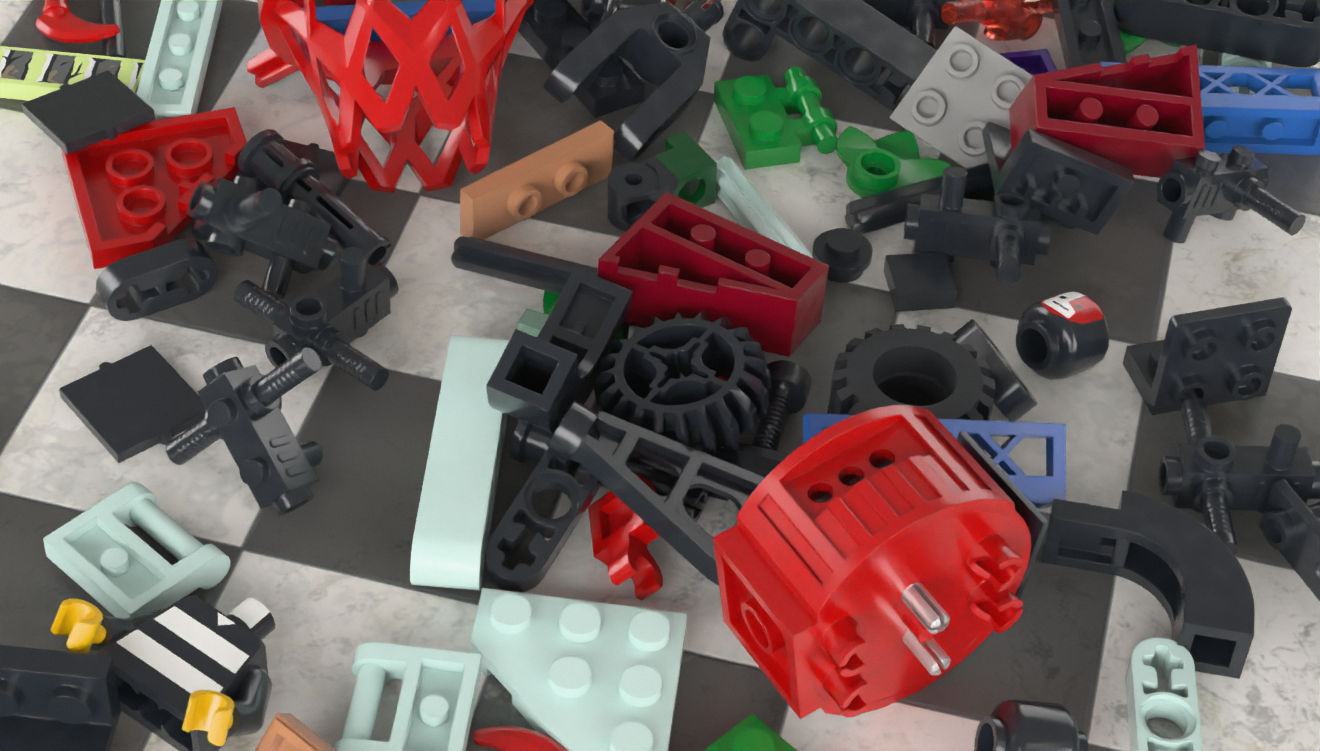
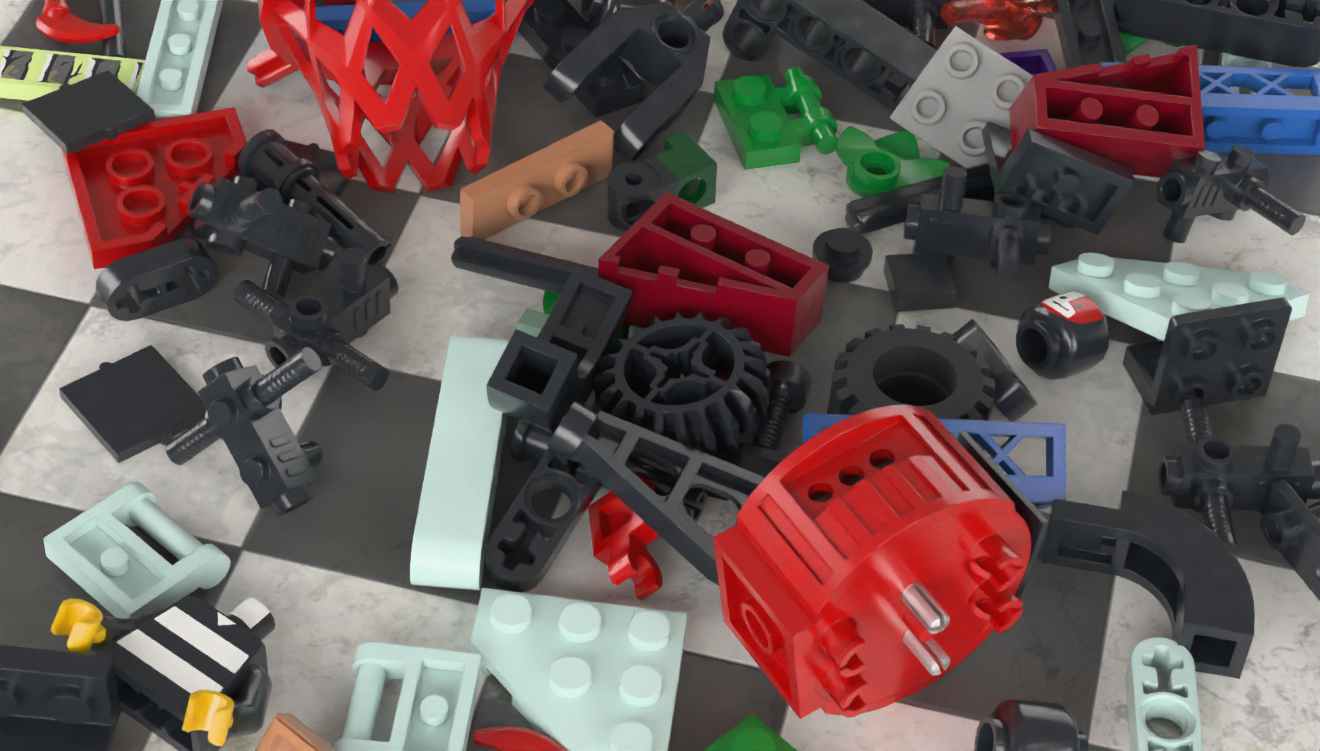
light aqua axle [714,155,814,258] -> none
none -> light aqua plate [1048,253,1310,341]

